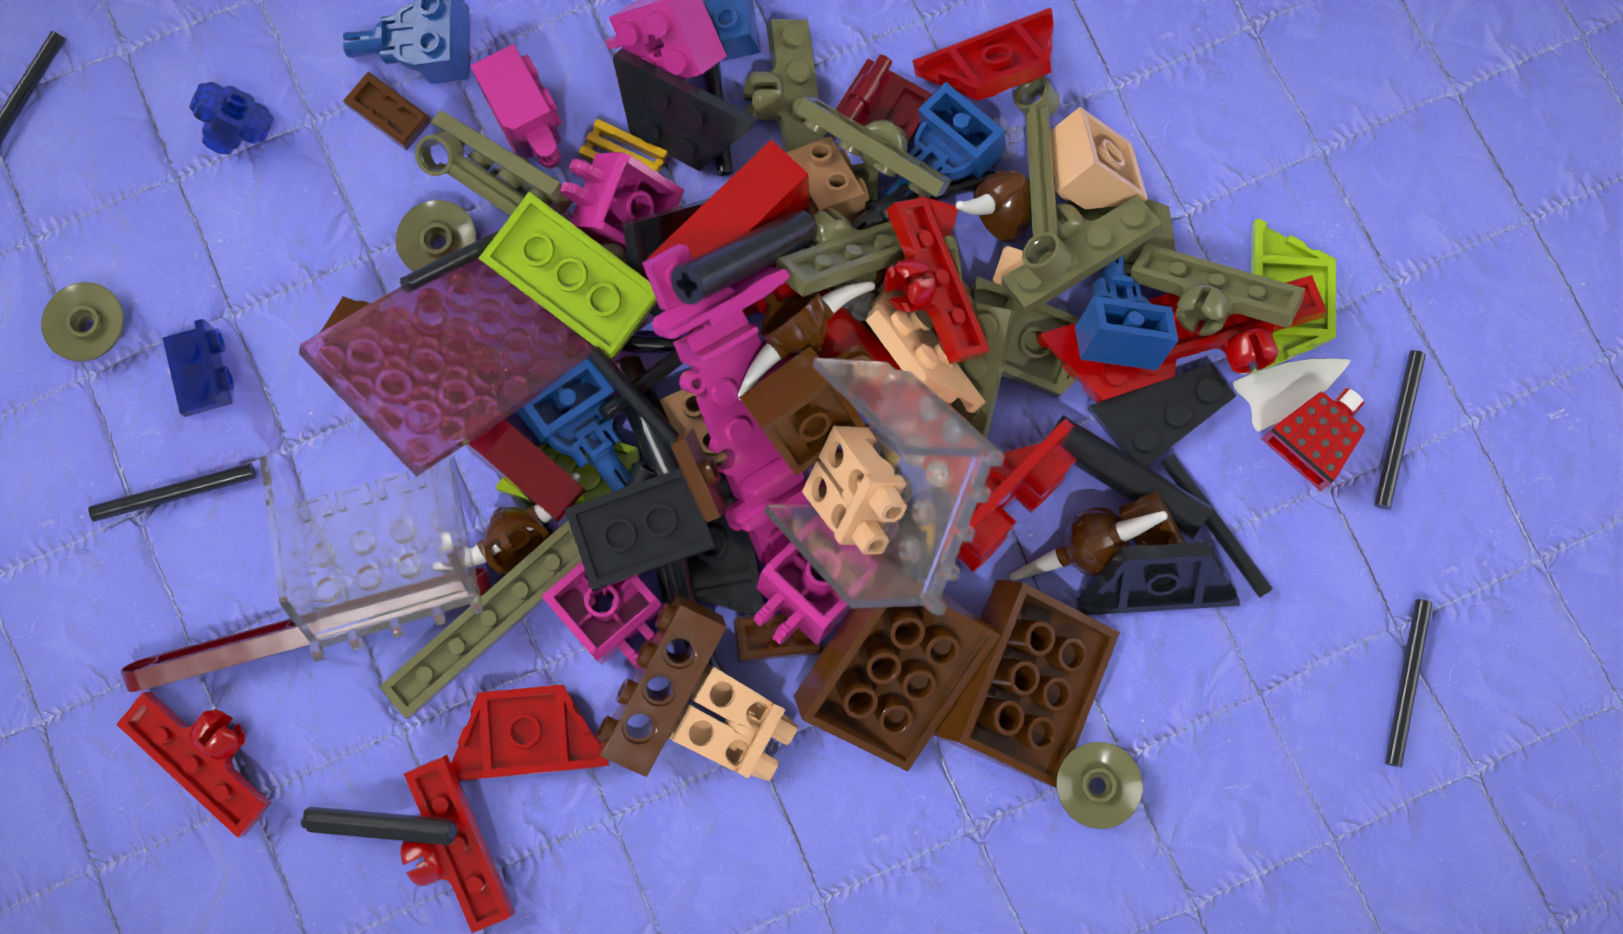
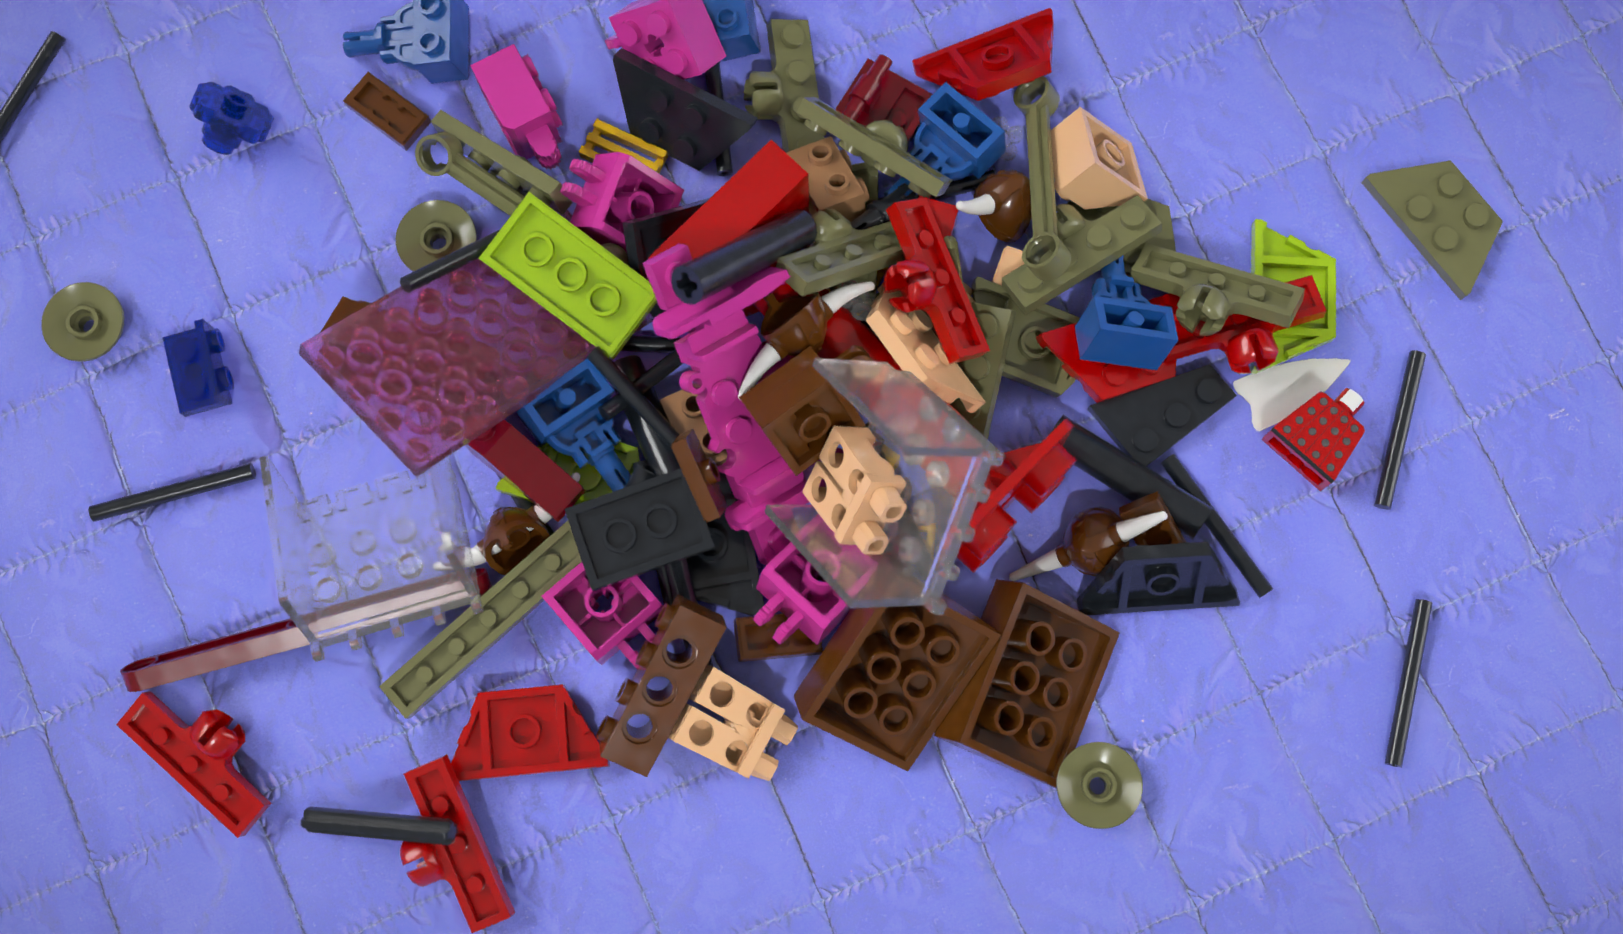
none -> olive wing [1361,160,1503,301]

